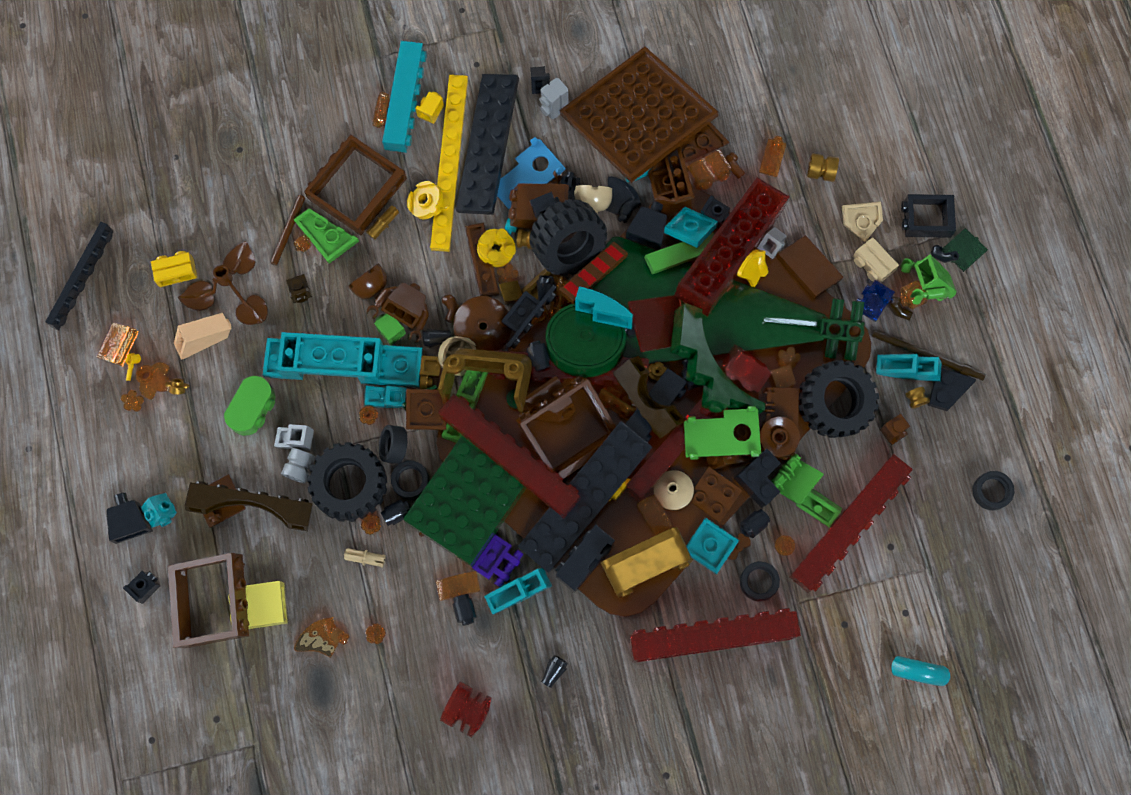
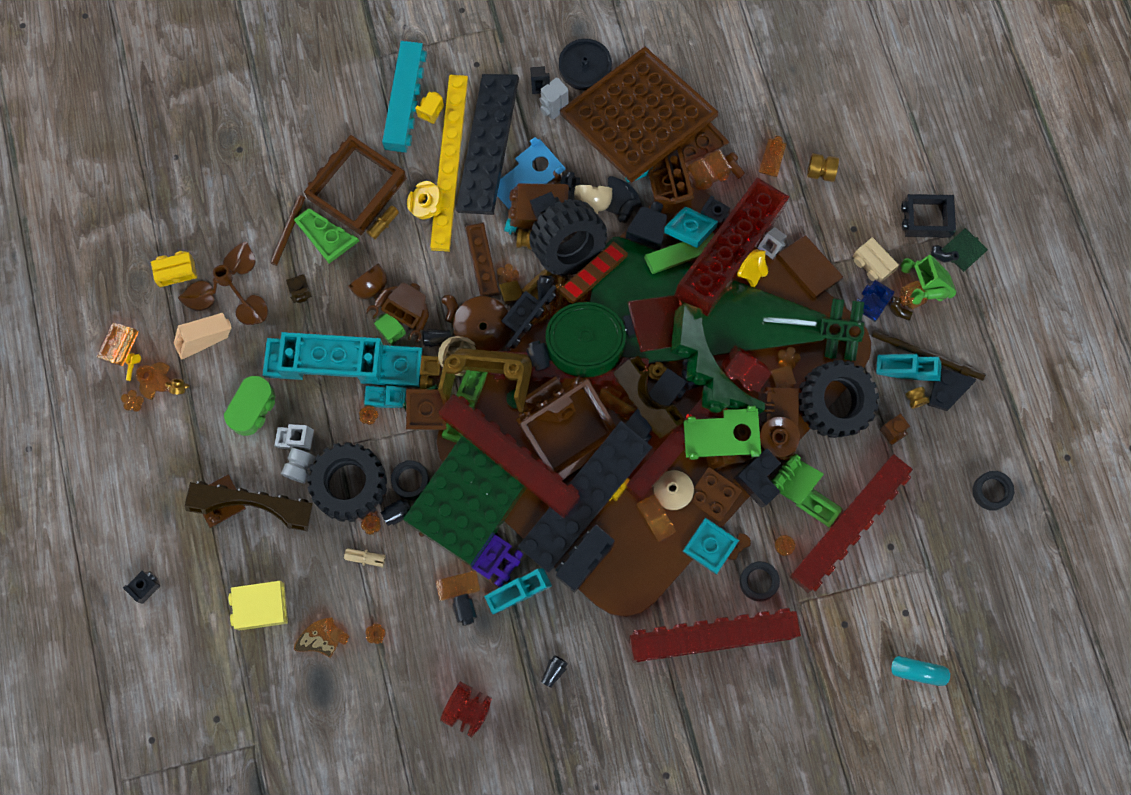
black plate [45,222,114,331] -> none
black torso [106,493,153,544] -> none
teal brick [141,493,177,528] -> none
reddish brown window [168,553,250,648] -> none
clear orange plate [294,235,311,252] -> none
clear orange plate [372,91,390,128] -> none
black tyre [379,425,408,464] -> none
yellow plate [477,228,516,267] -> none
teal slope [575,286,633,329] -> none
pearl gold windscreen [601,527,693,597] -> none
black brick [740,509,770,538] -> none
tan plate [842,202,883,242] -> none
none -> black piece [559,39,612,90]

